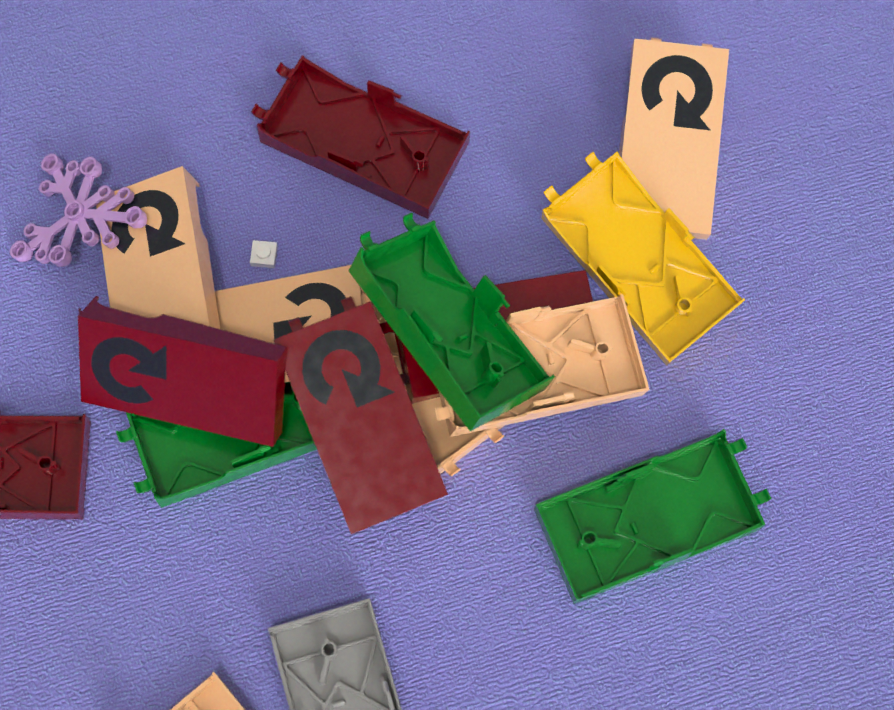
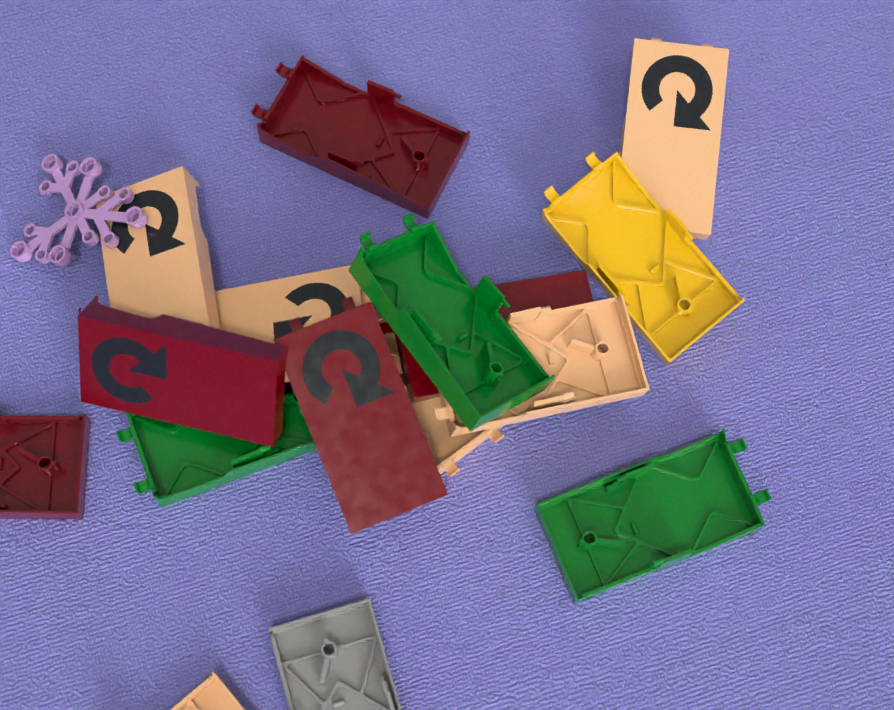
white plate [250,240,278,268] -> none

